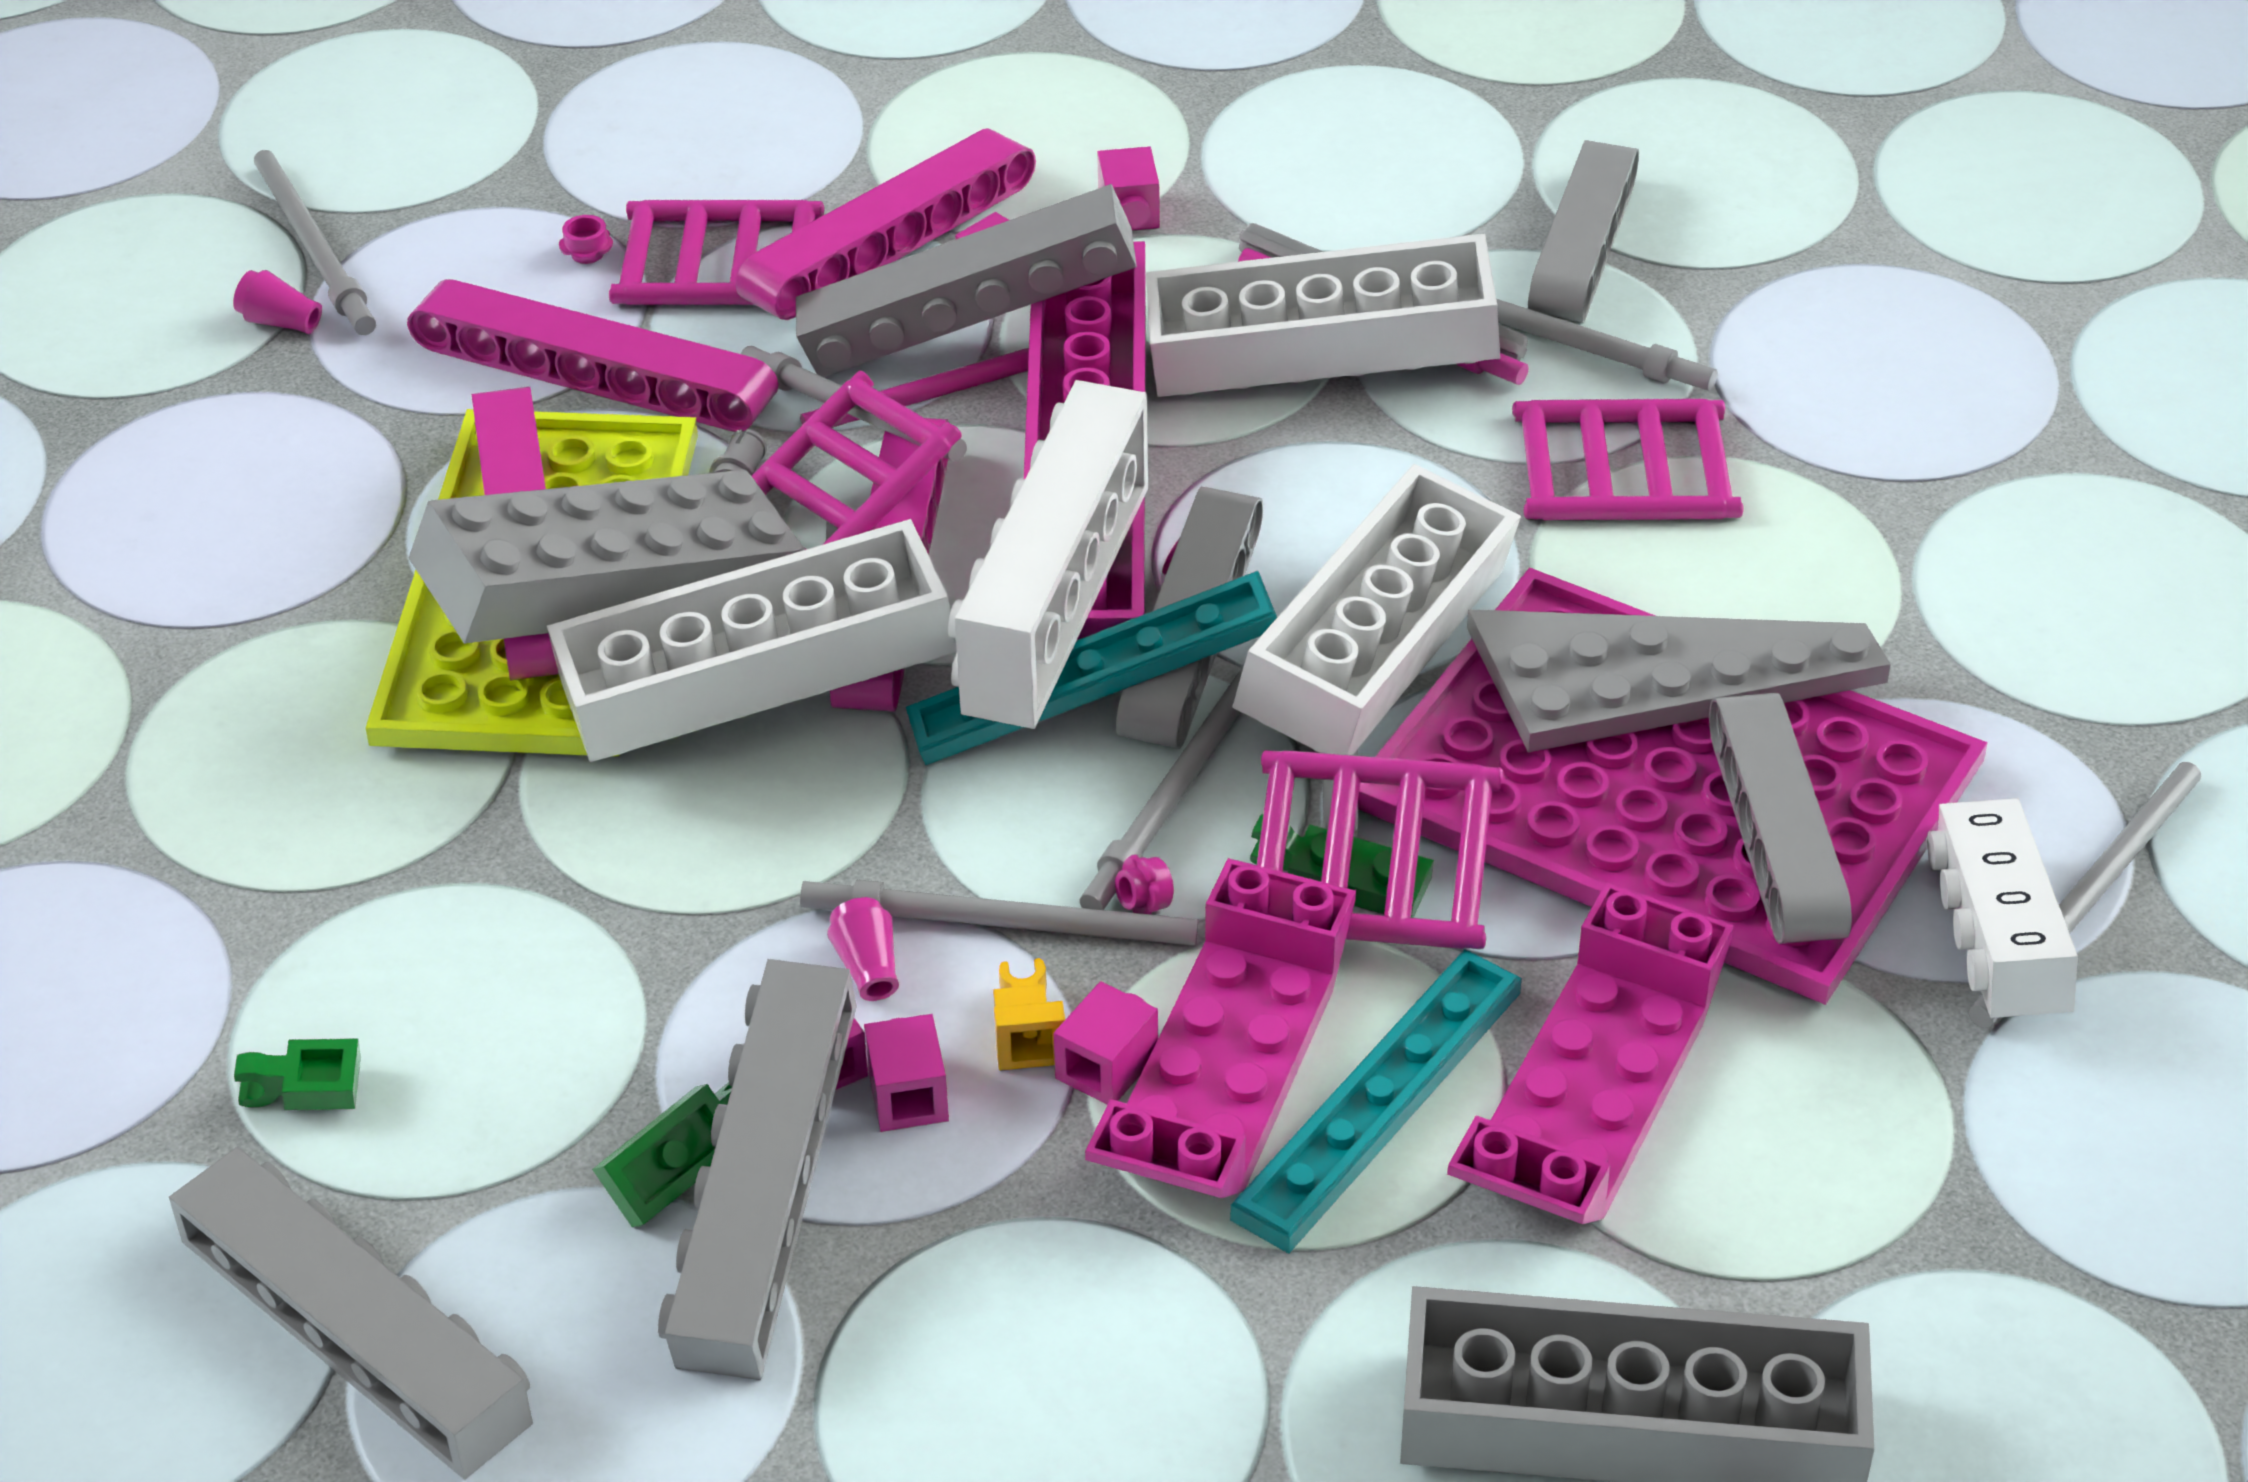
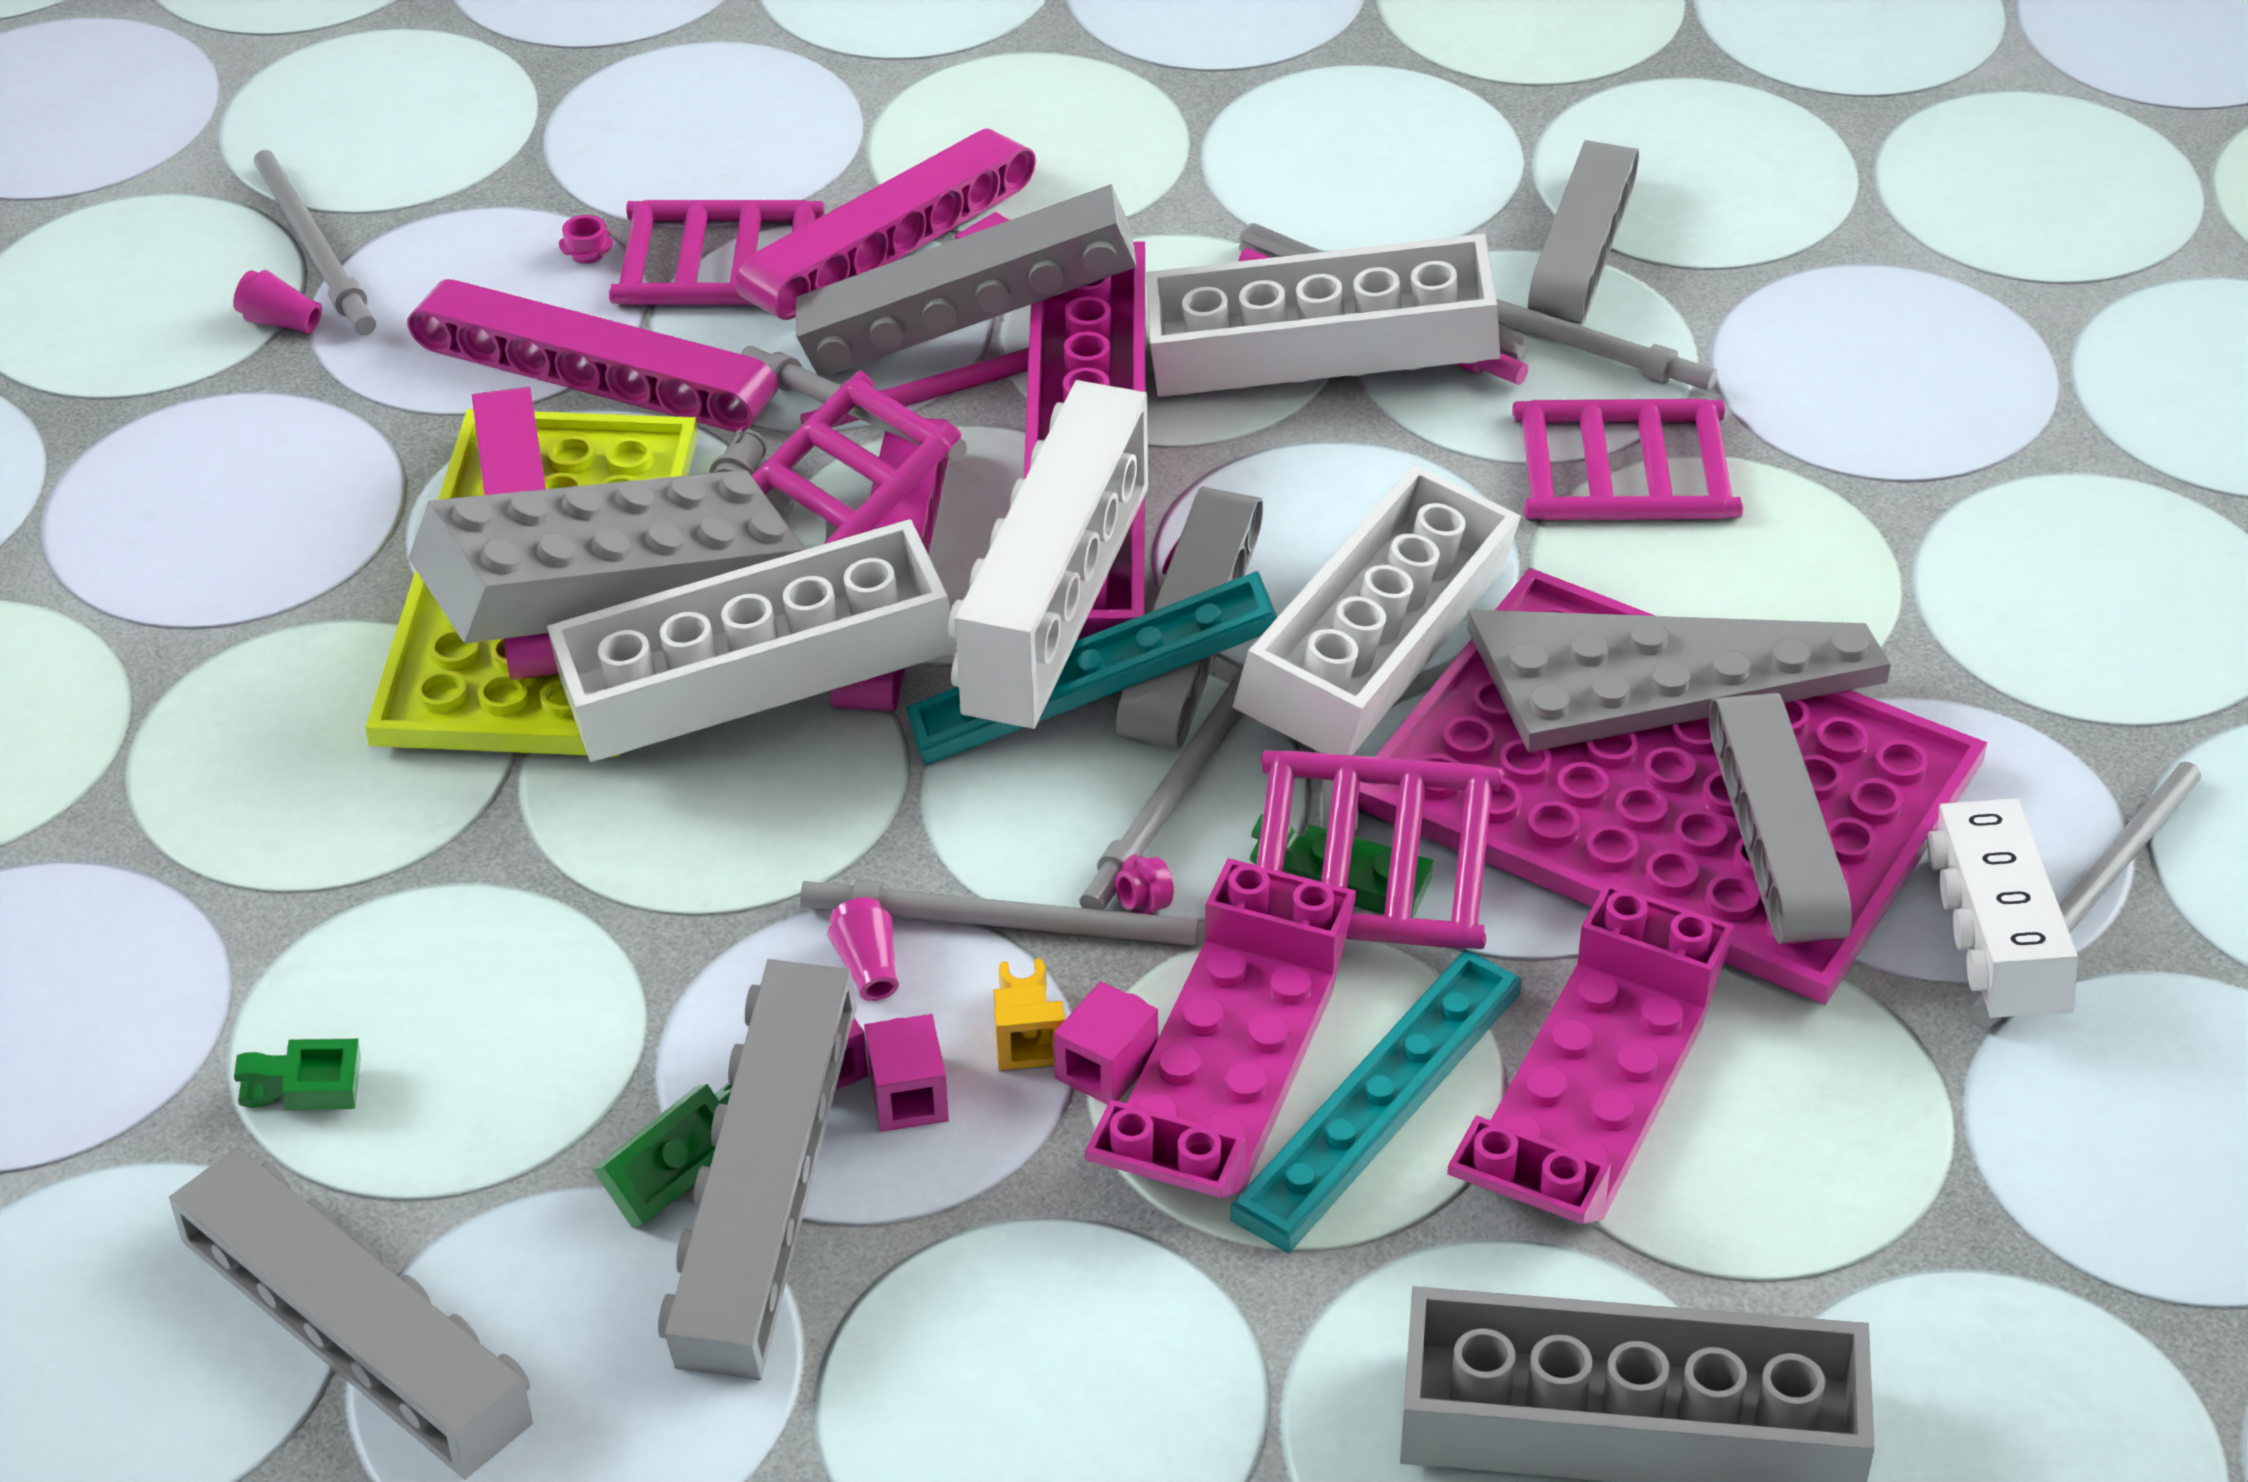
dark pink brick [1097,146,1160,231] -> none

